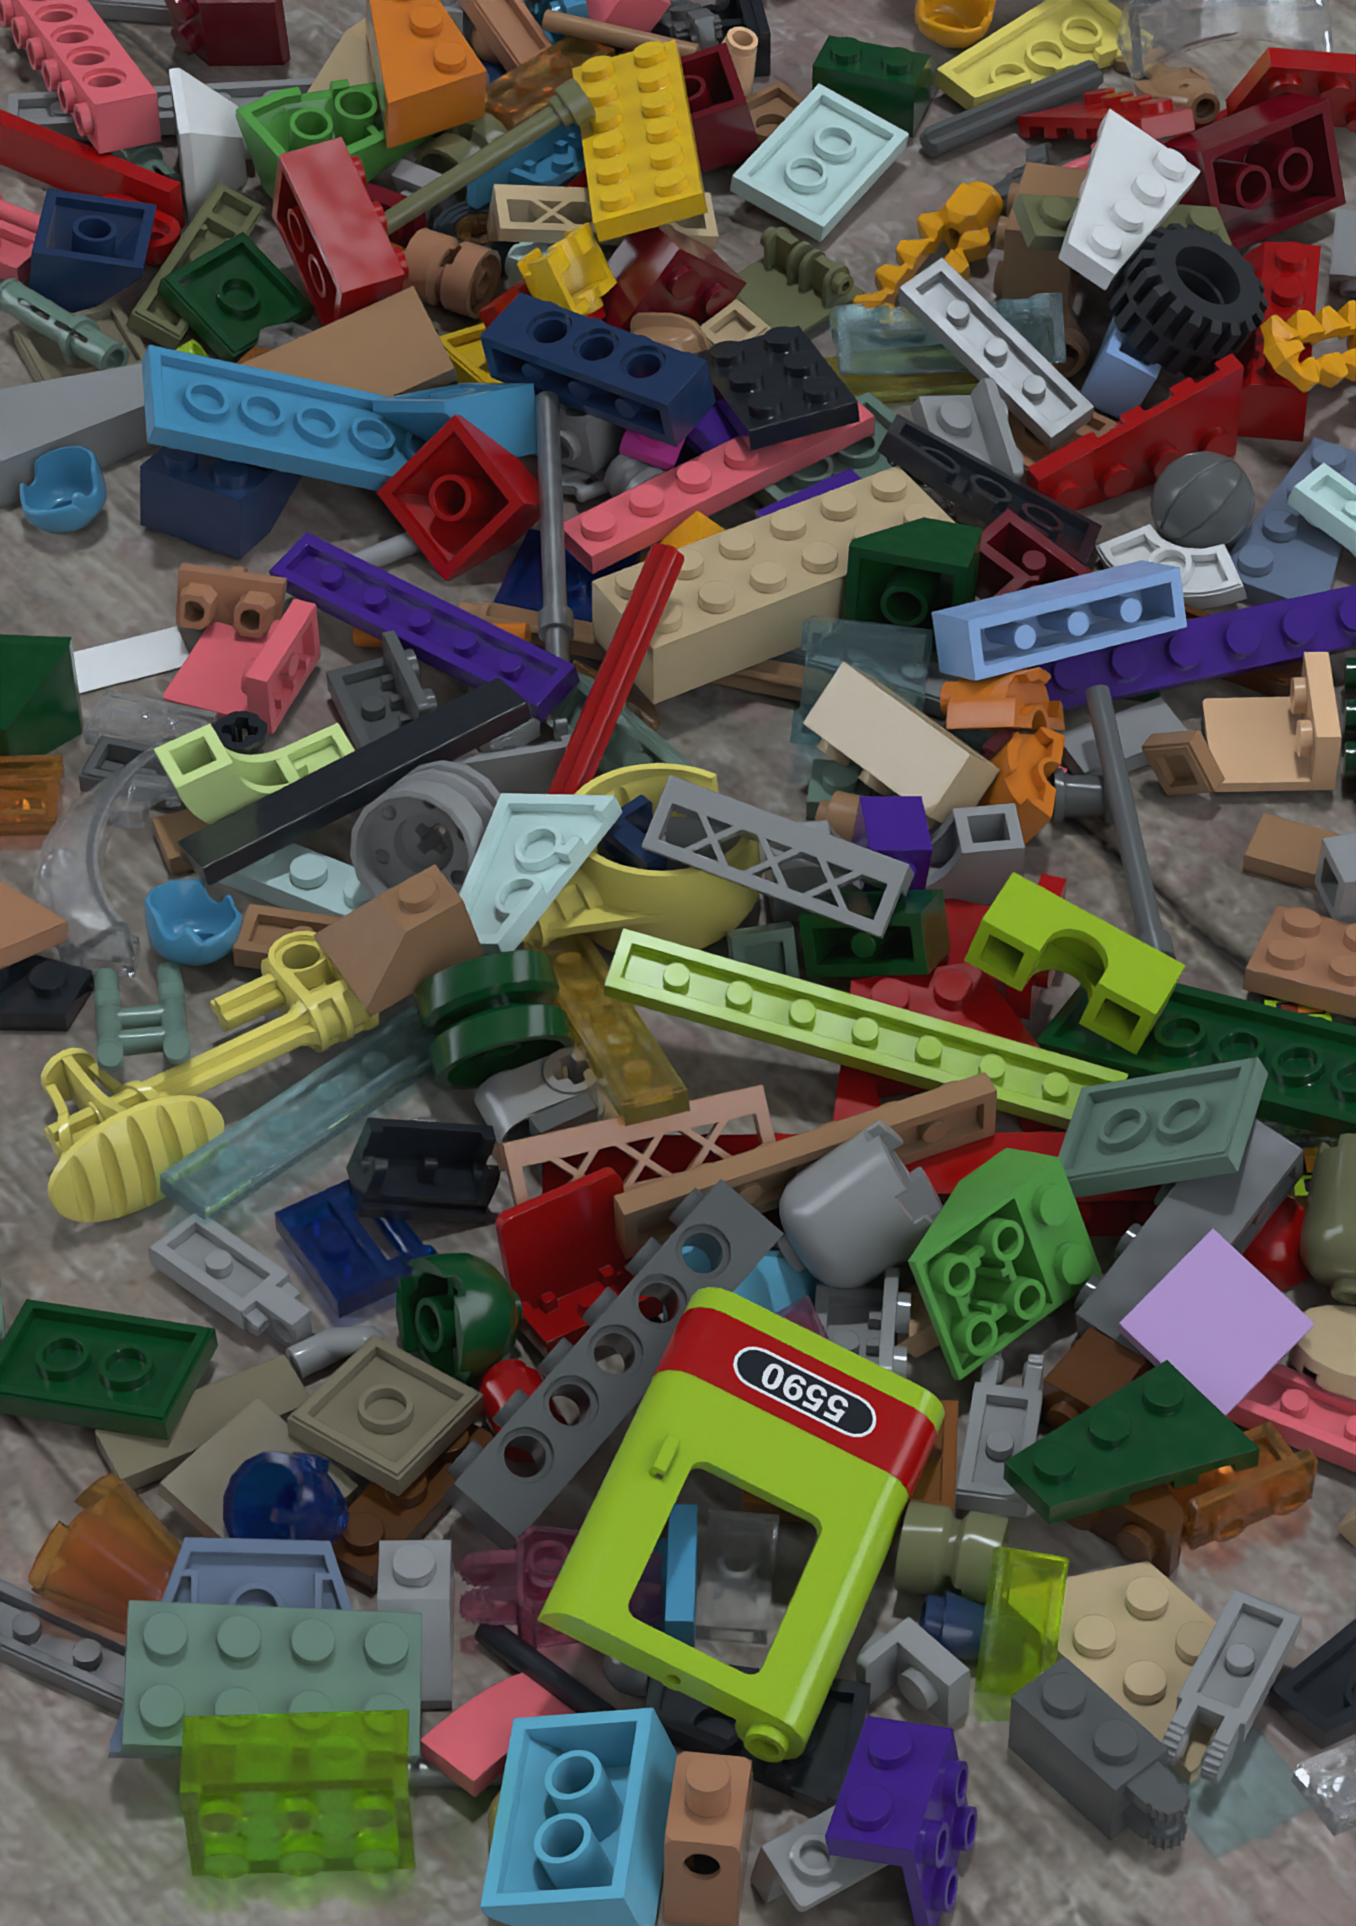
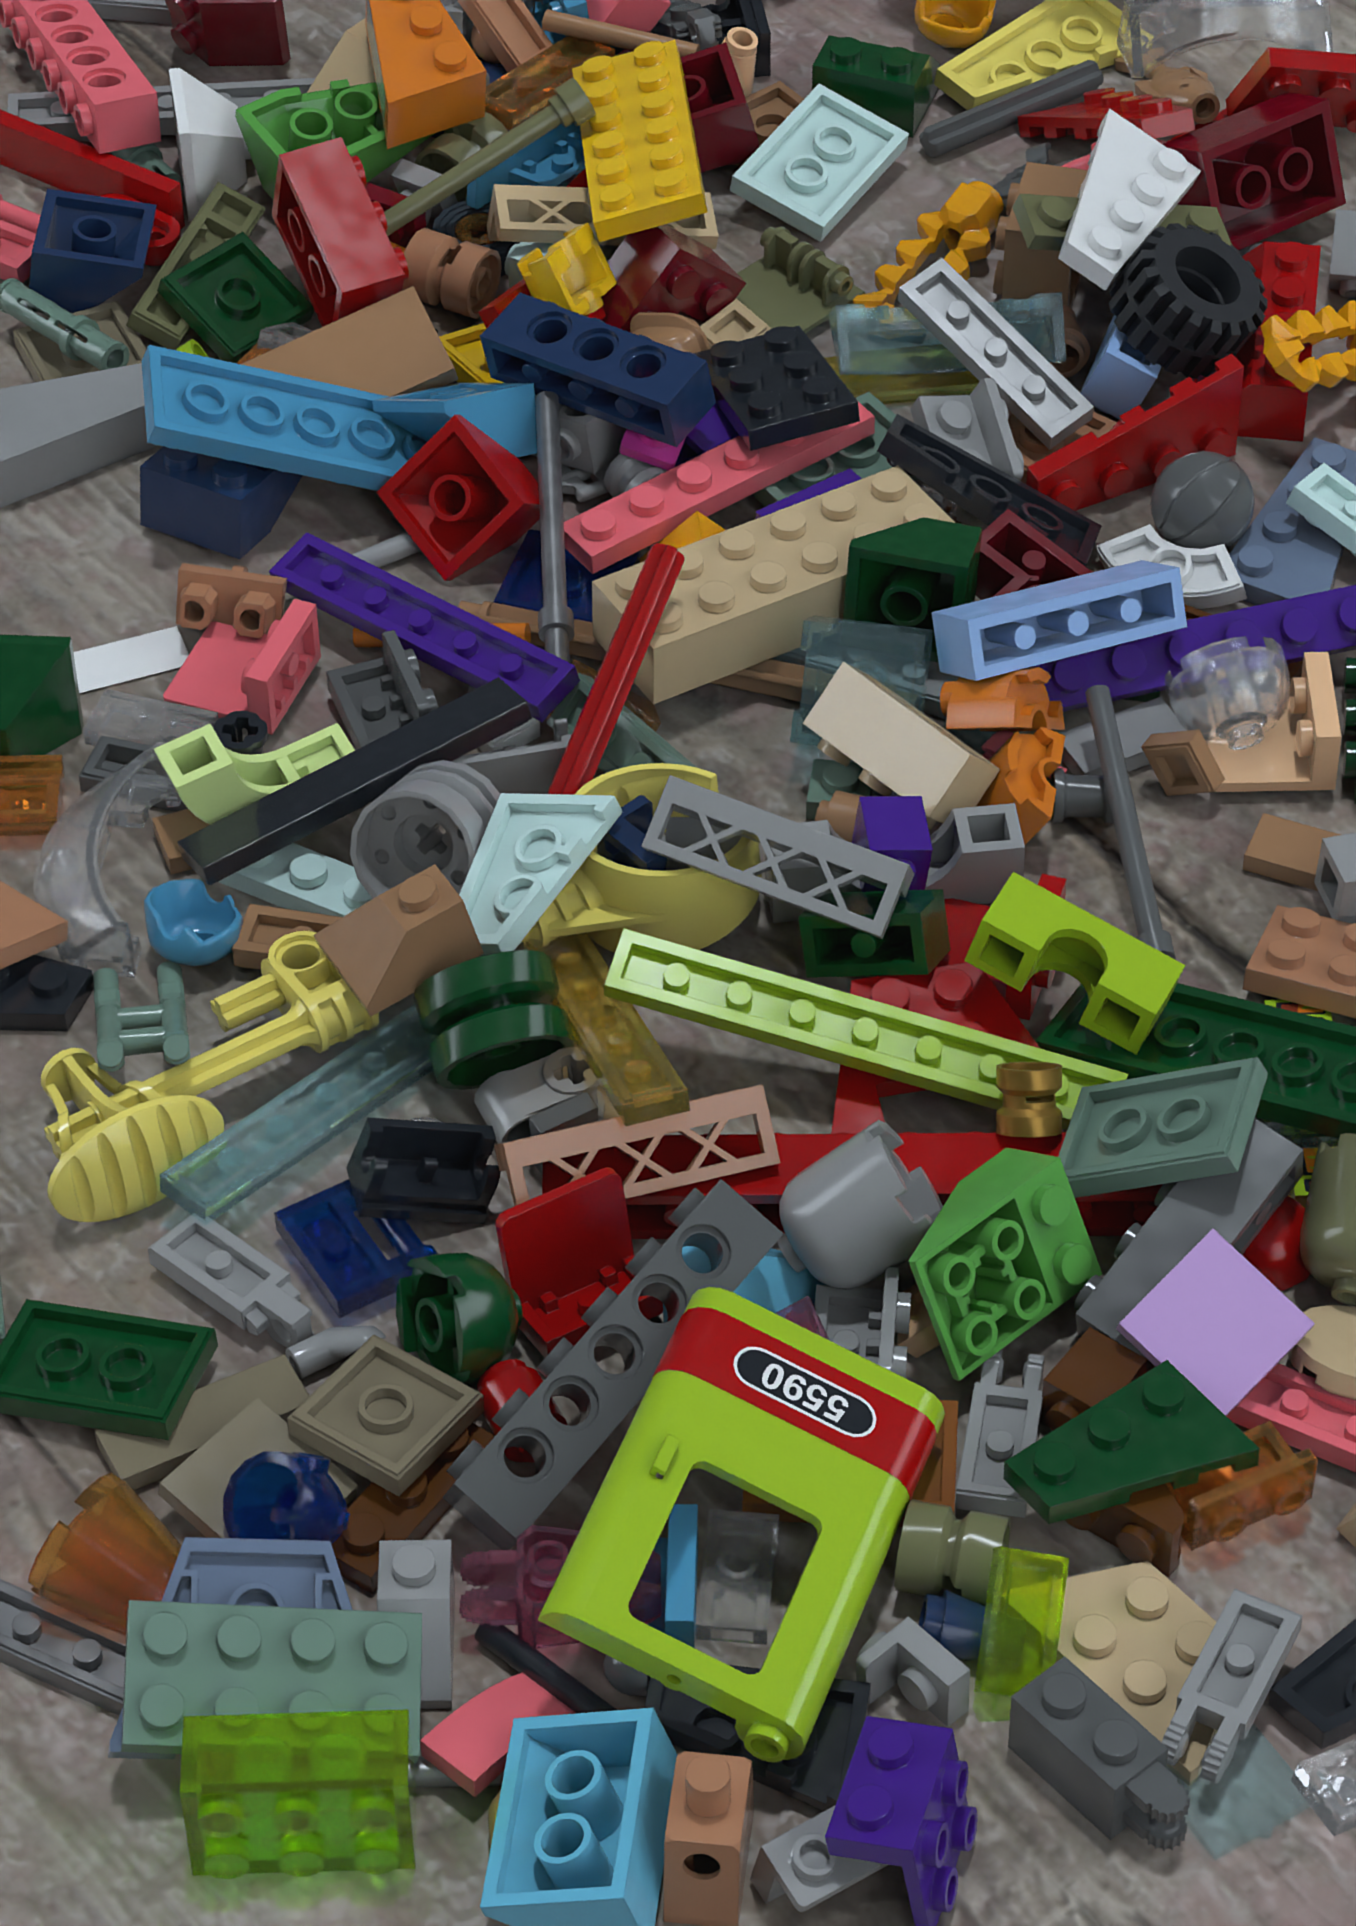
dark azure hair [19,446,107,534] -> none
medium nougat plate [614,1072,997,1259] -> none
sand green tile [726,921,800,979] -> none
none -> pearl gold wheel [996,1062,1062,1137]
none -> clear cylinder [1165,636,1290,750]

